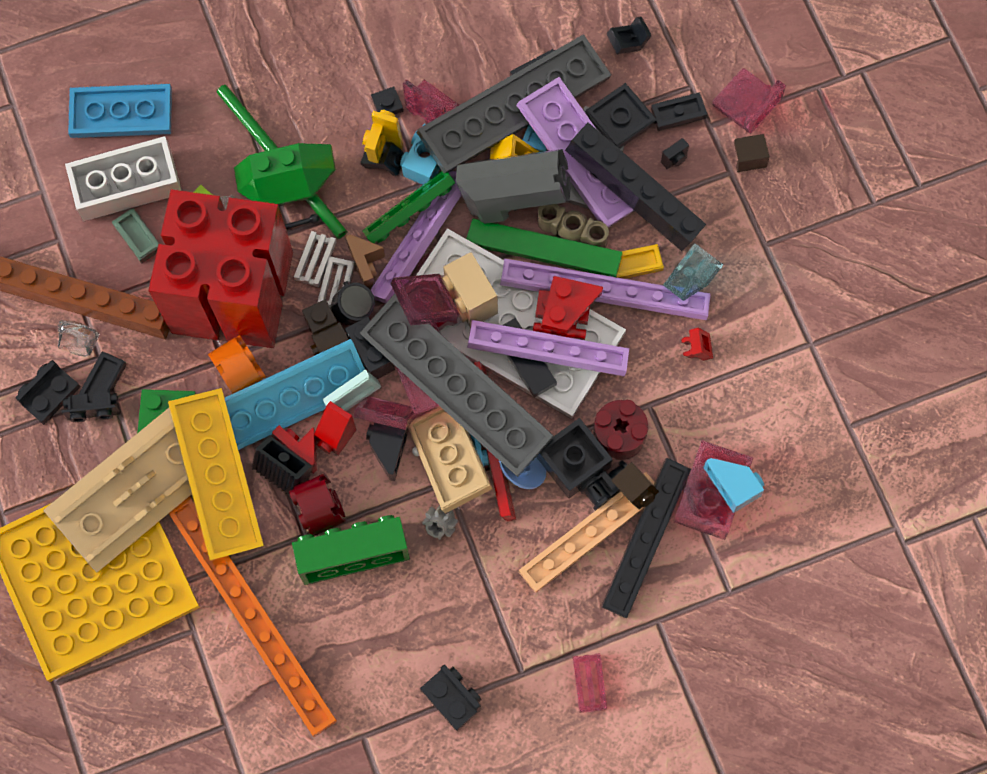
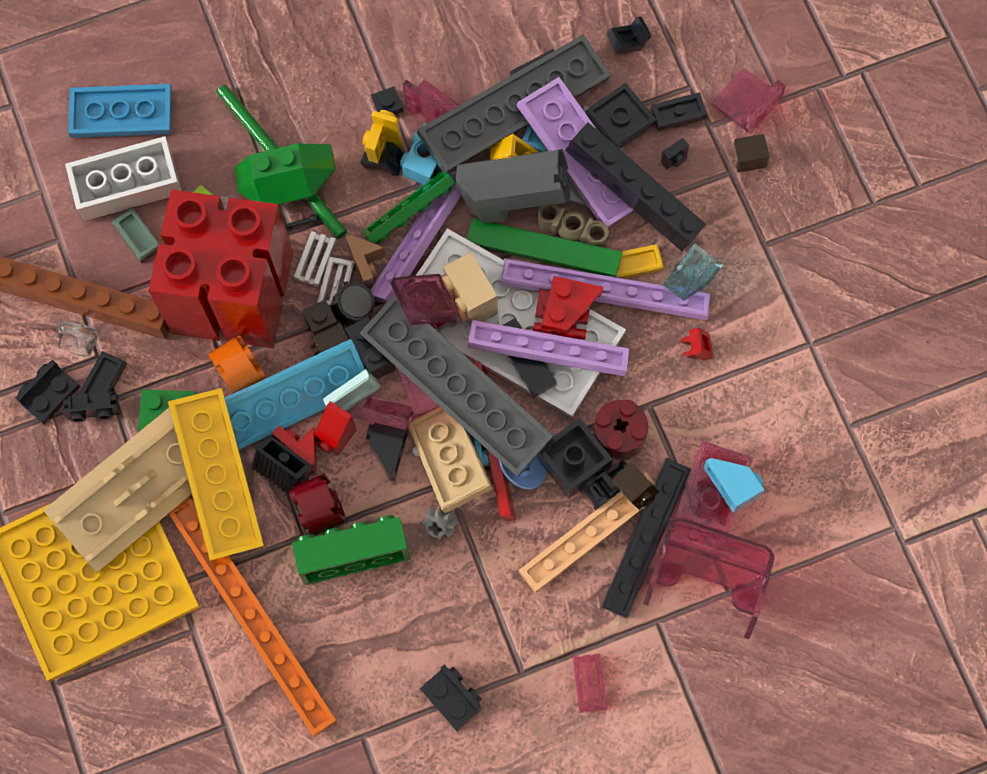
none -> clear pink windscreen [643,518,775,639]

